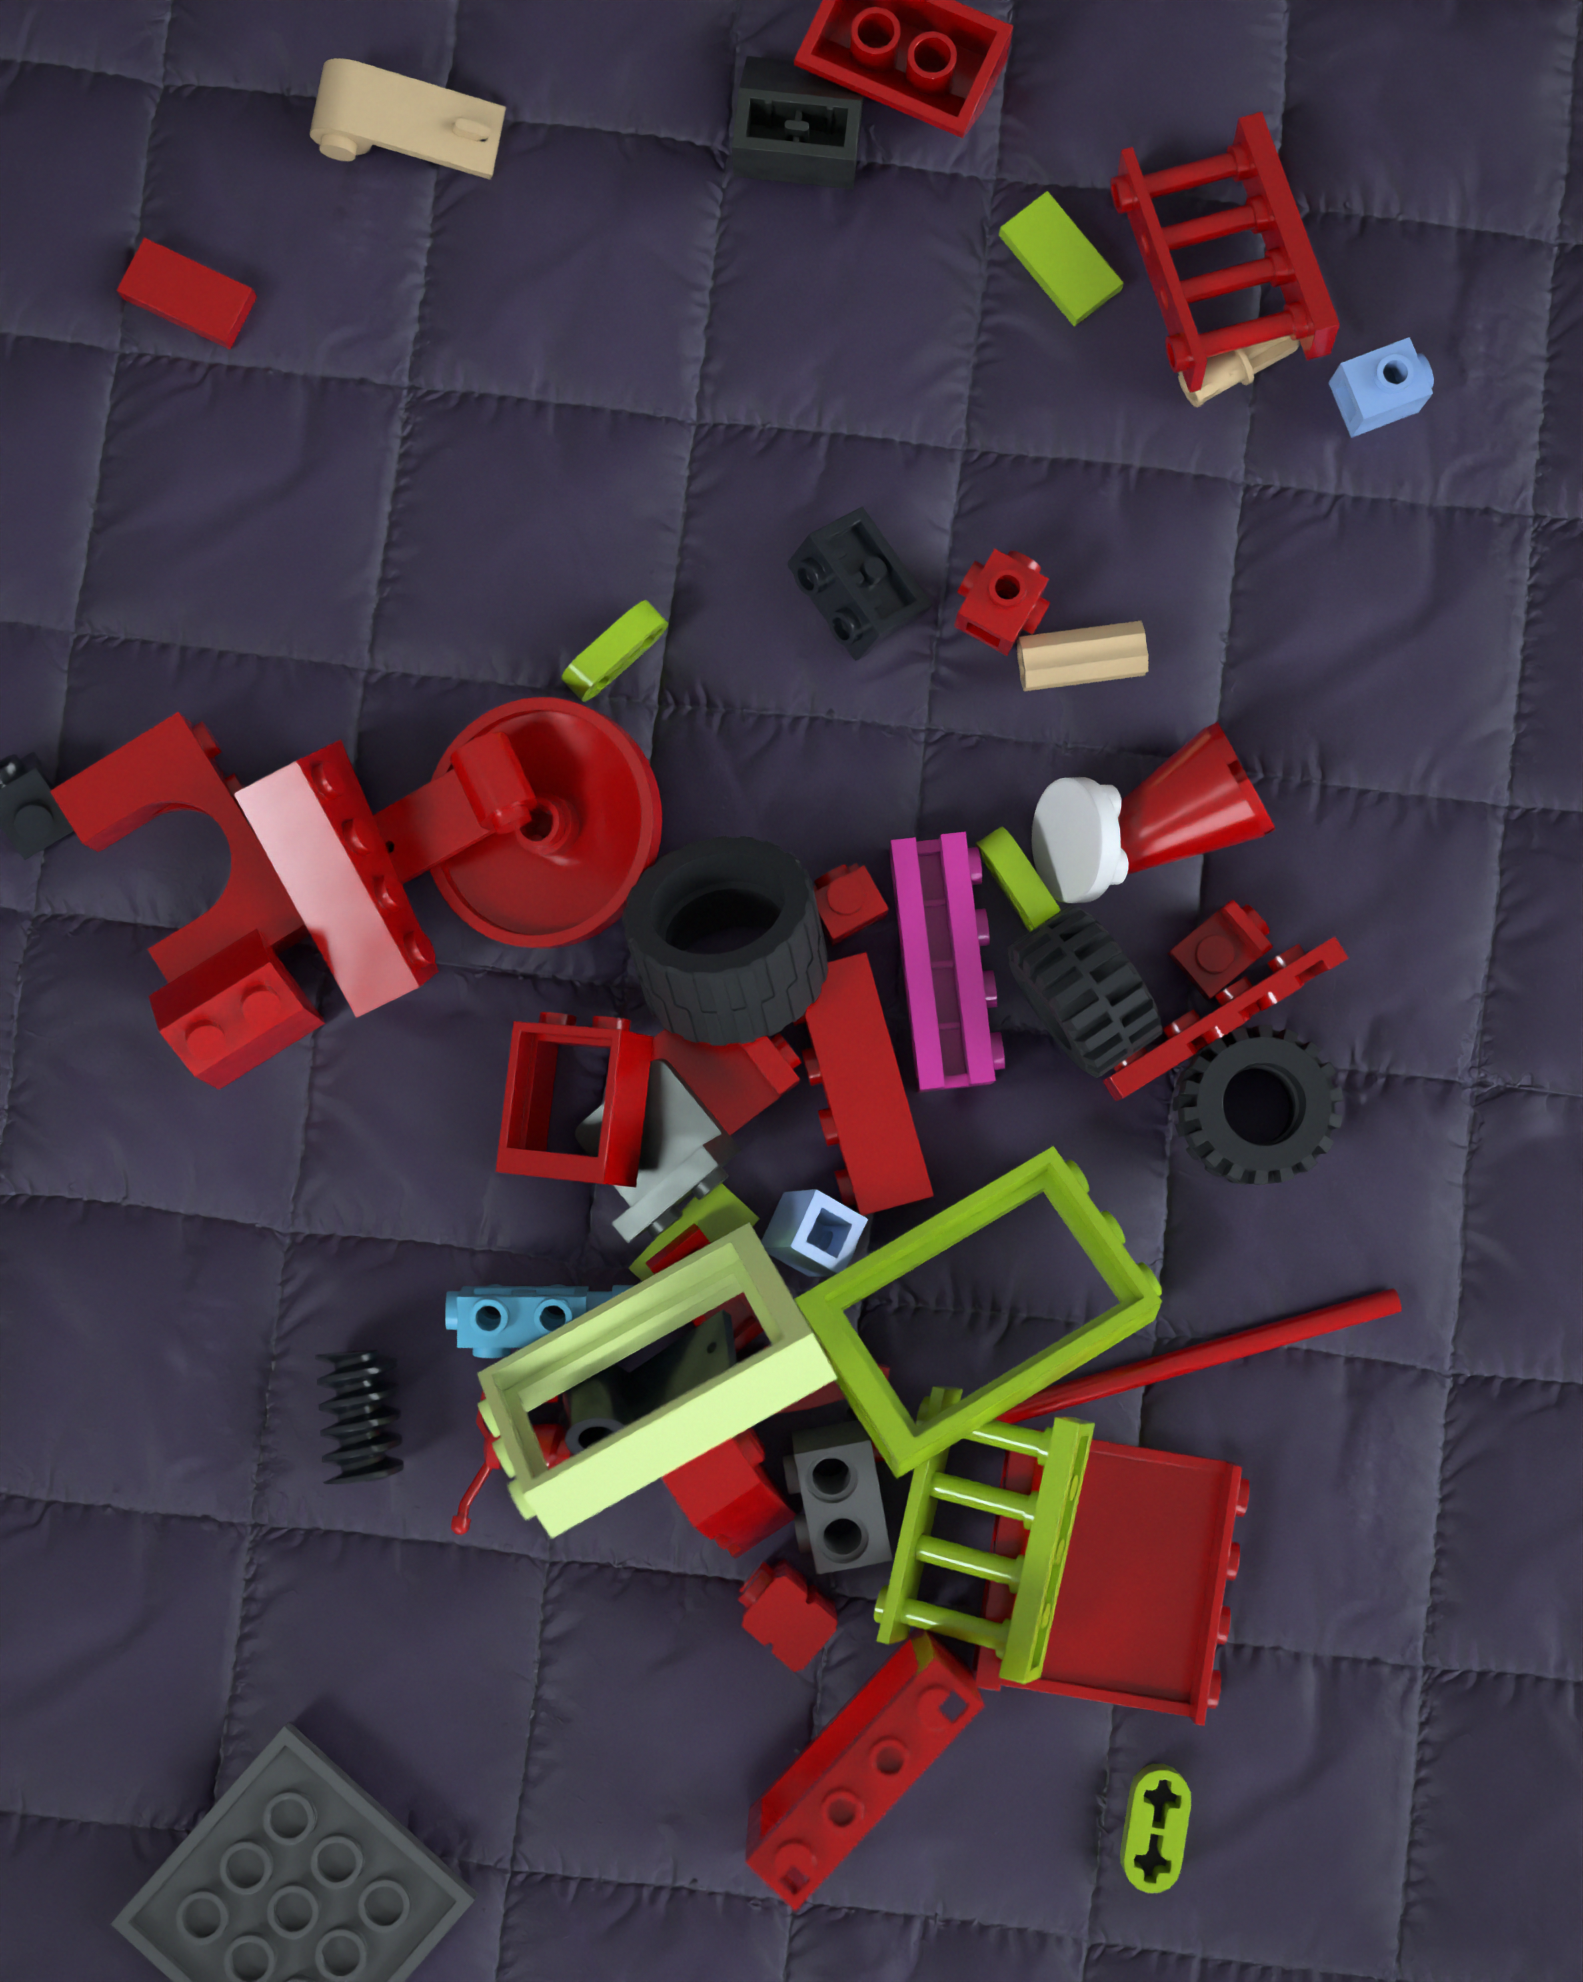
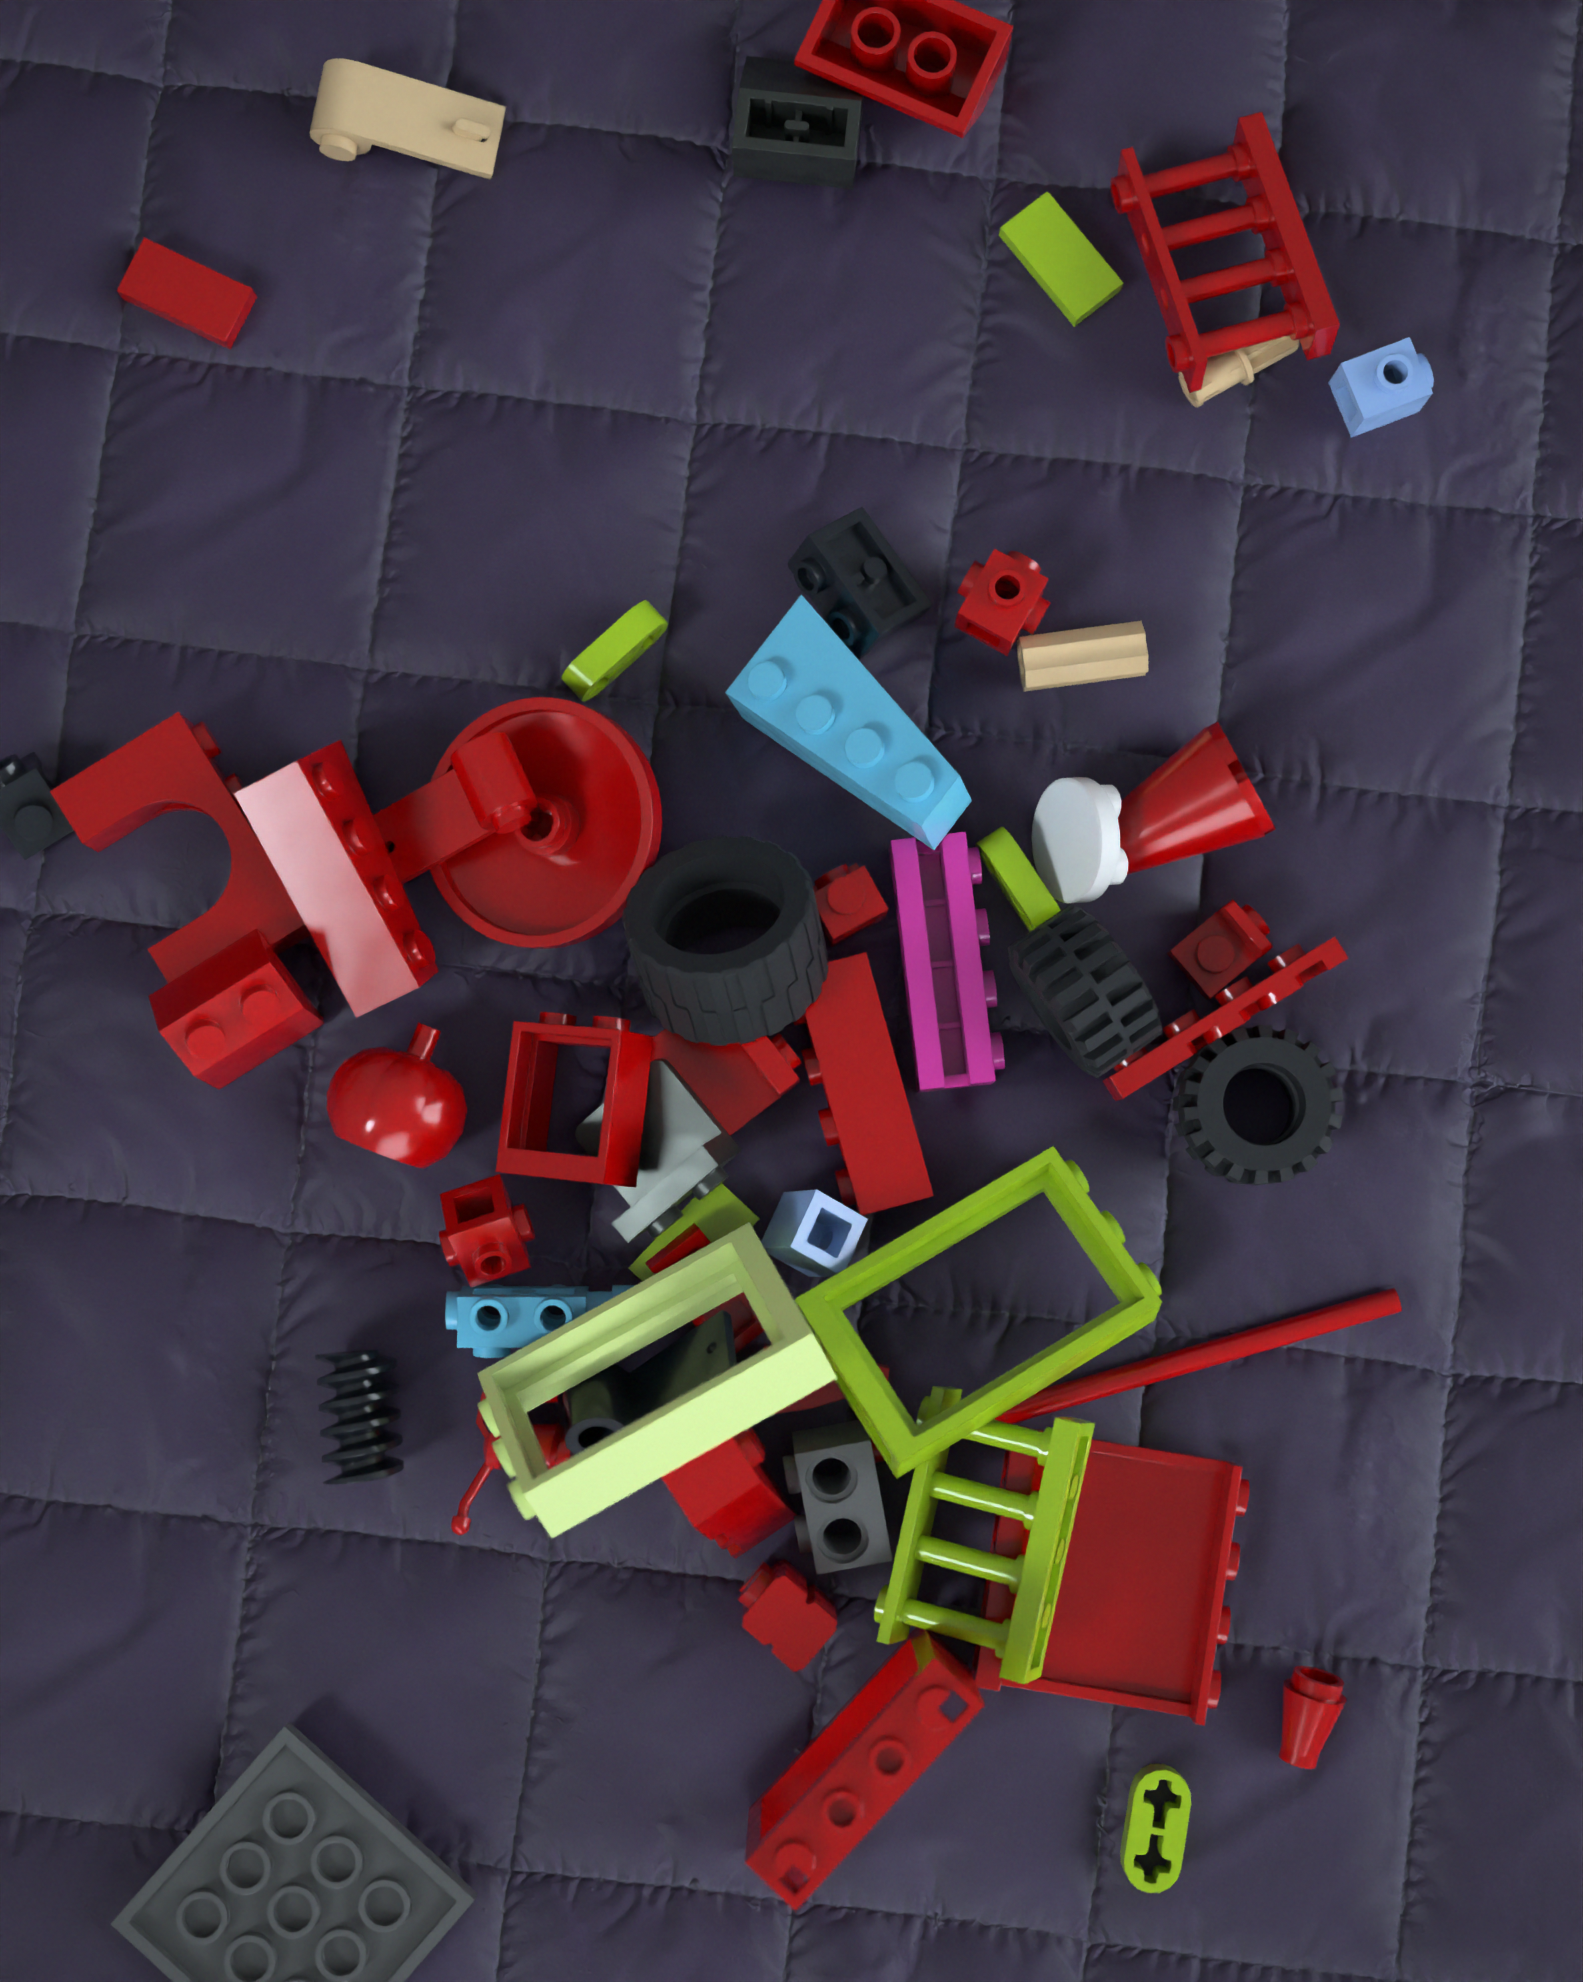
none -> red piece [326,1022,467,1169]
none -> red brick [439,1174,536,1288]
none -> medium azure wedge [725,595,972,850]
none -> red cone [1279,1666,1347,1769]

